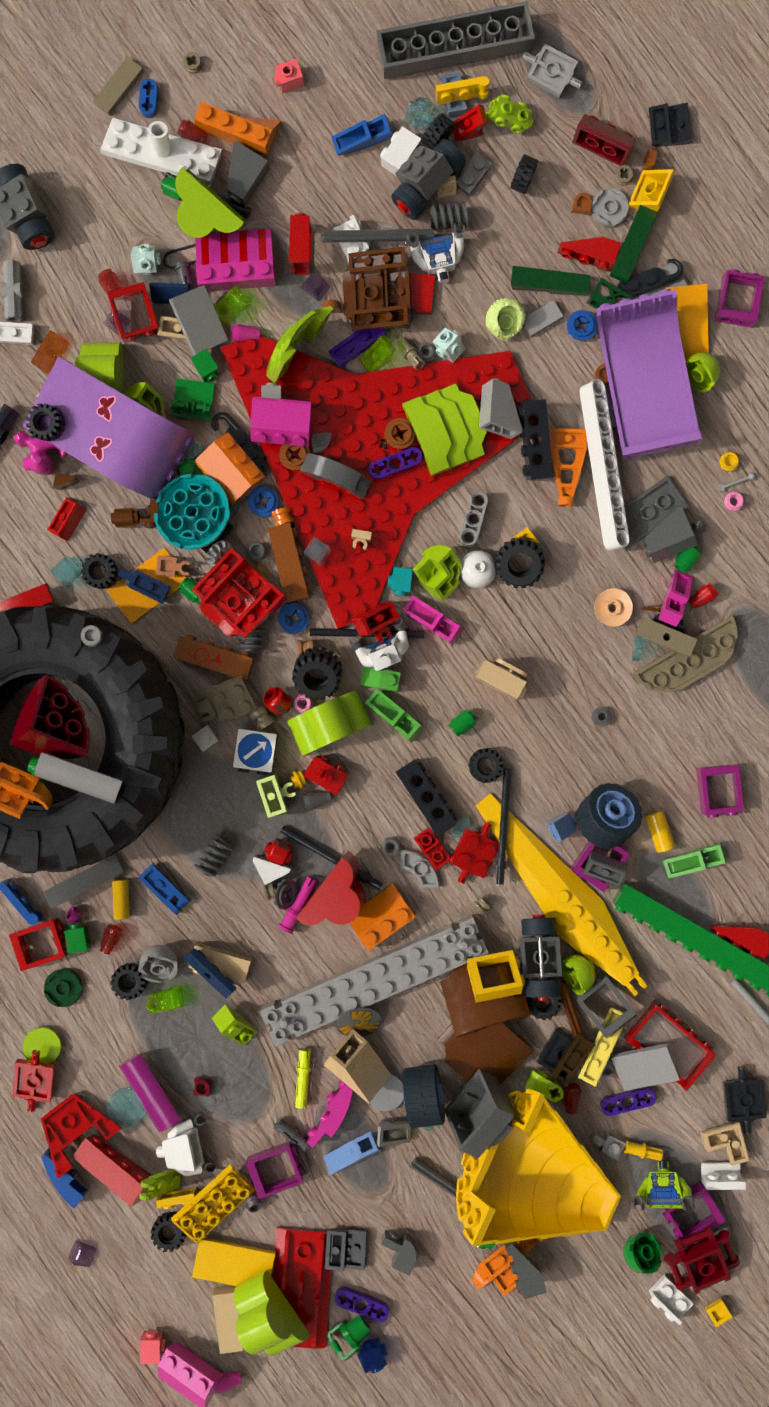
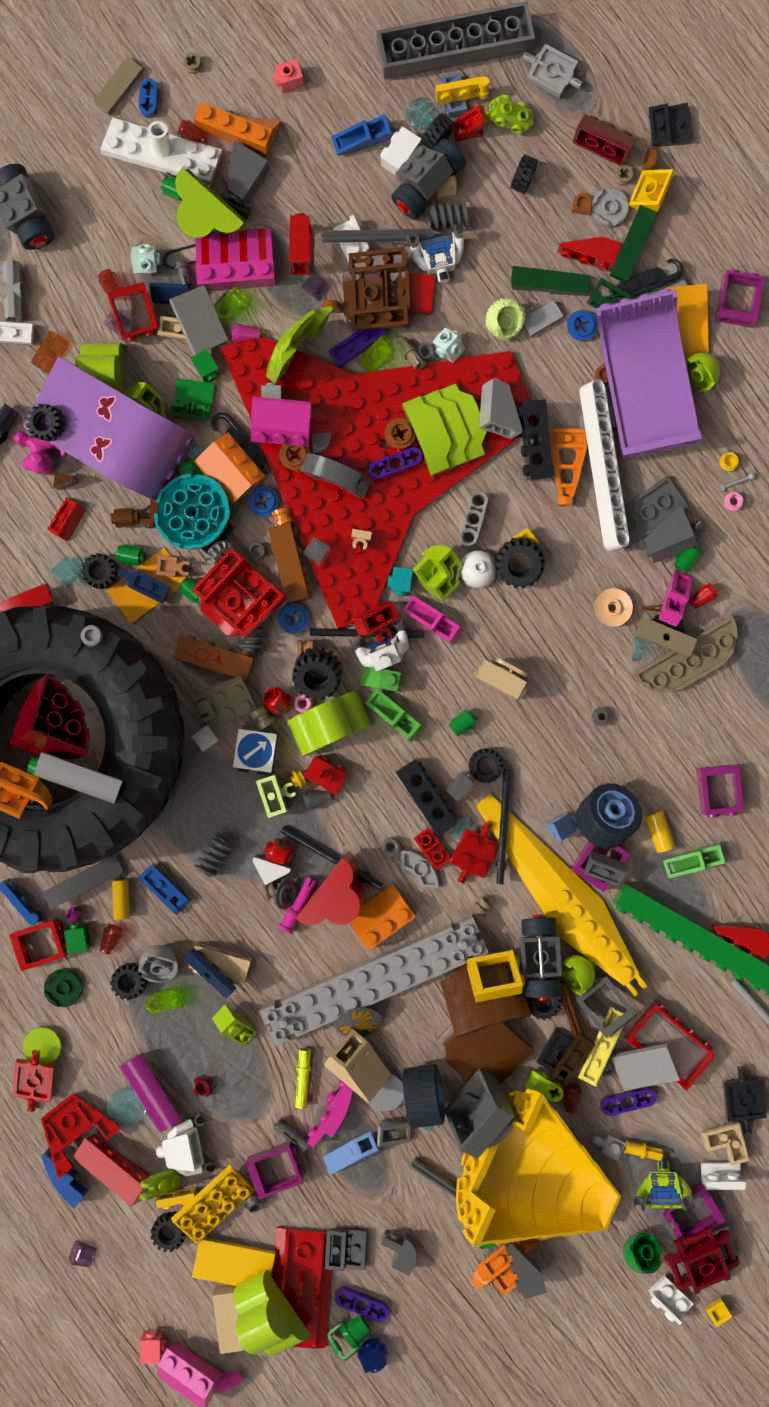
dark grey plate [456,152,492,196] -> none
none -> green brick [116,544,146,566]
none -> dark grey brick [445,772,476,803]

